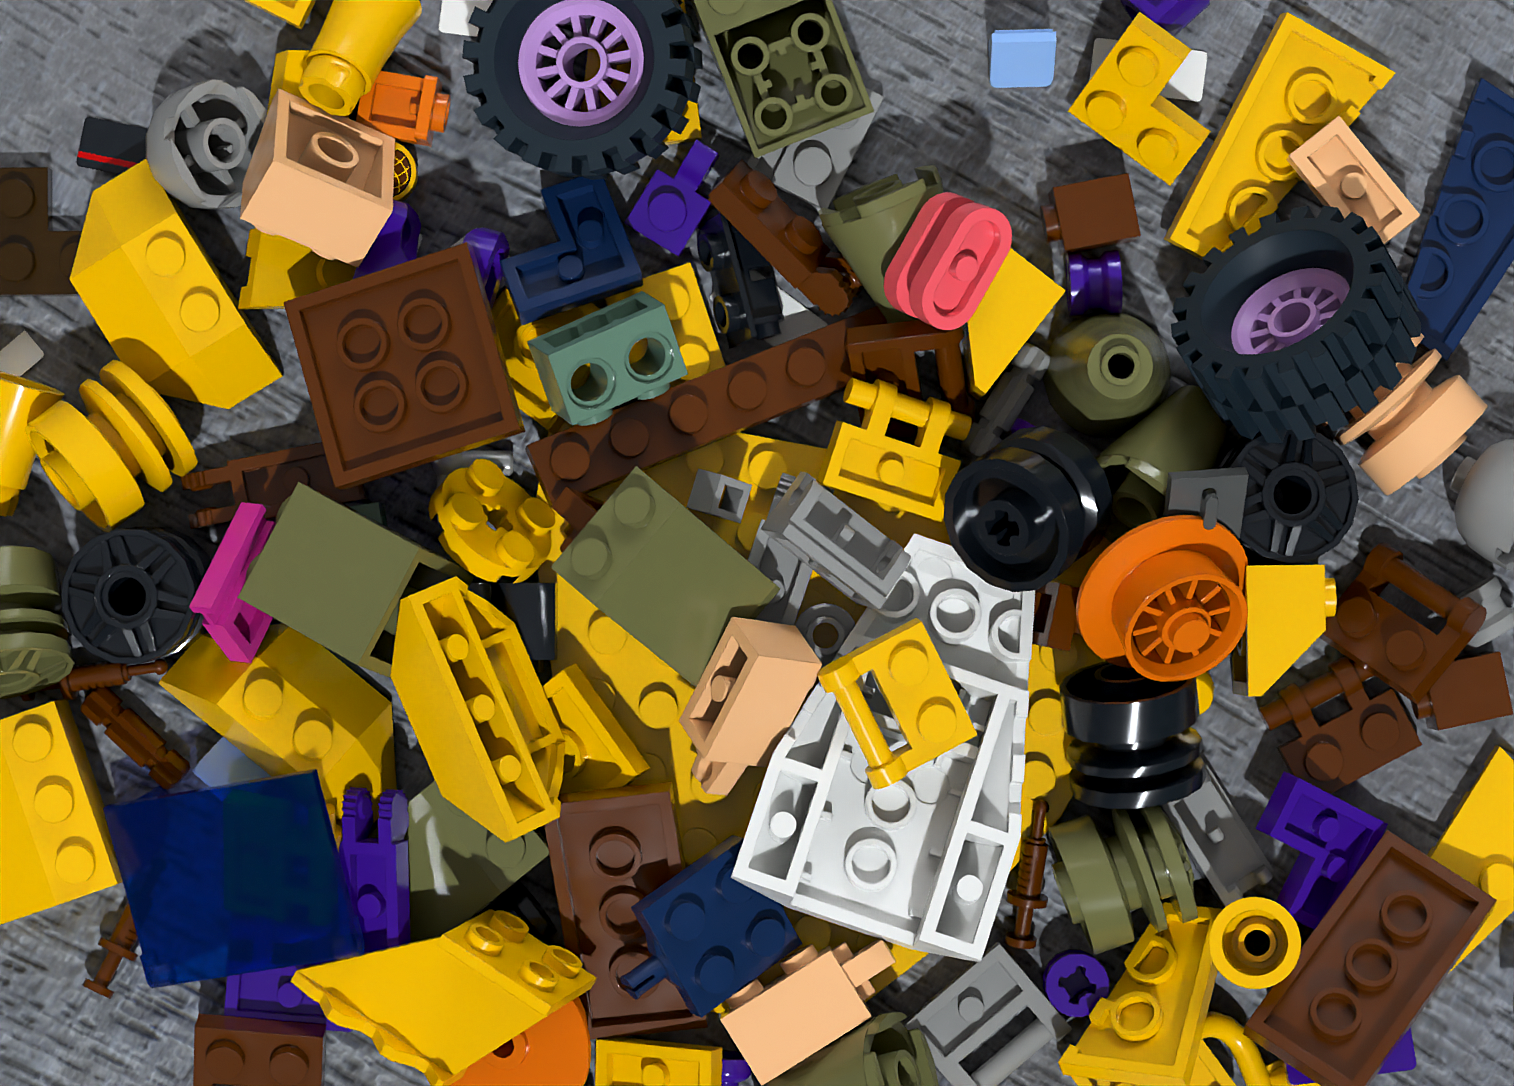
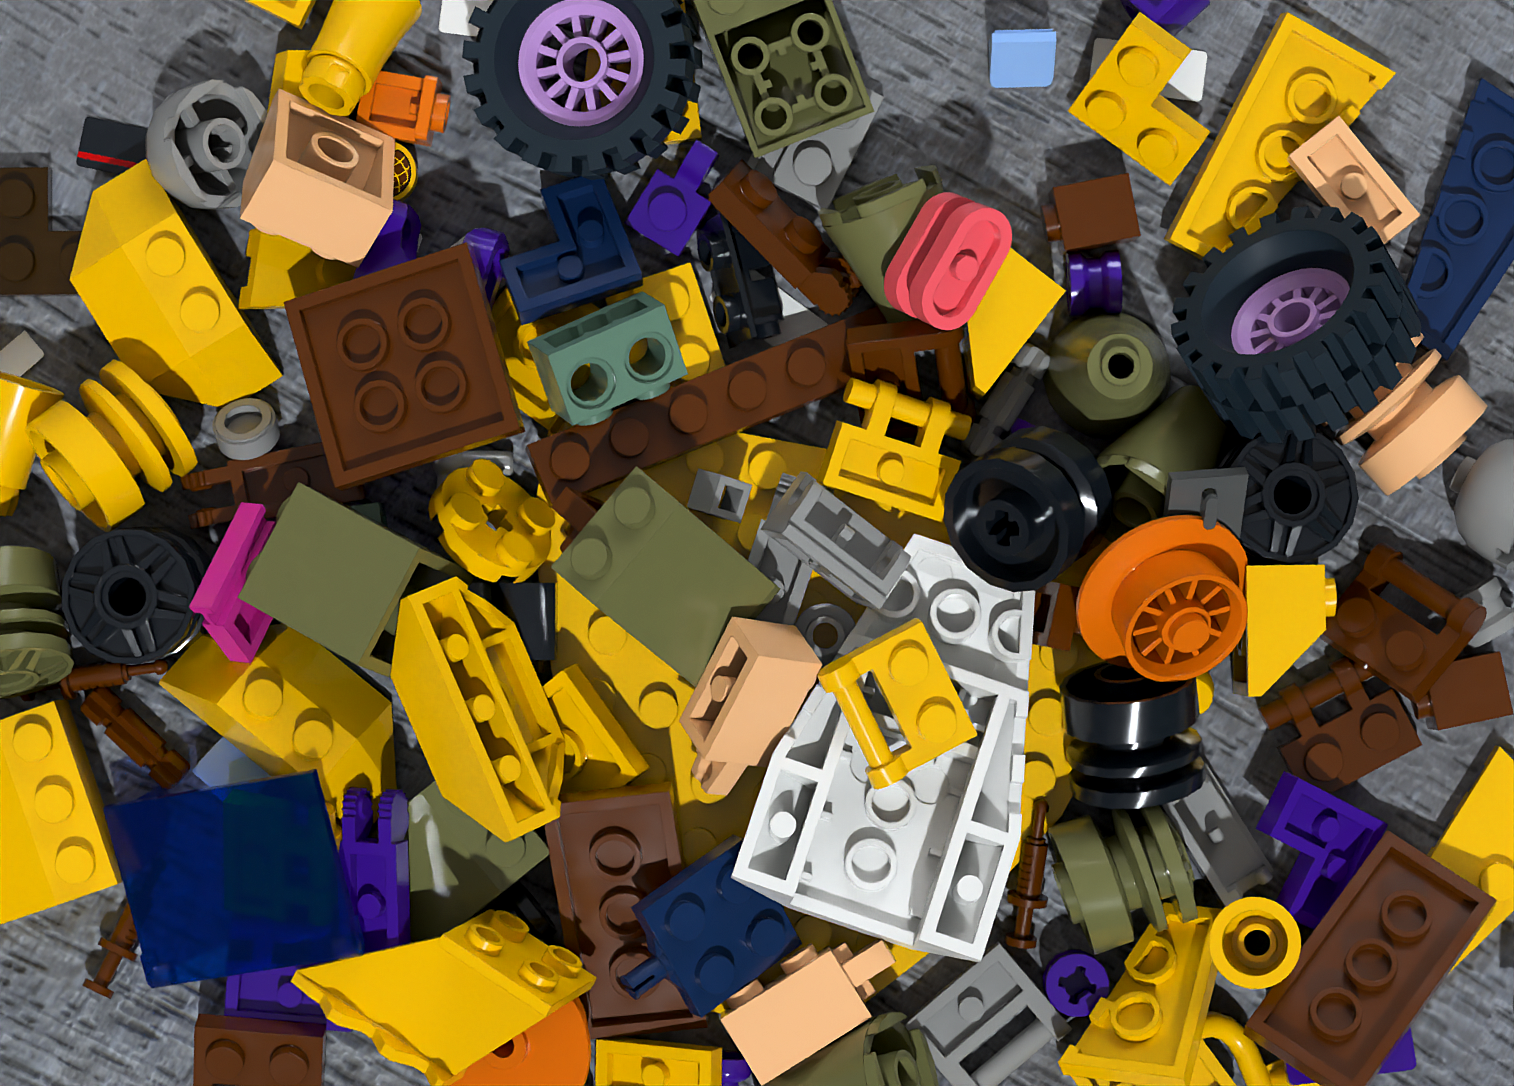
none -> light grey tile [212,398,280,460]

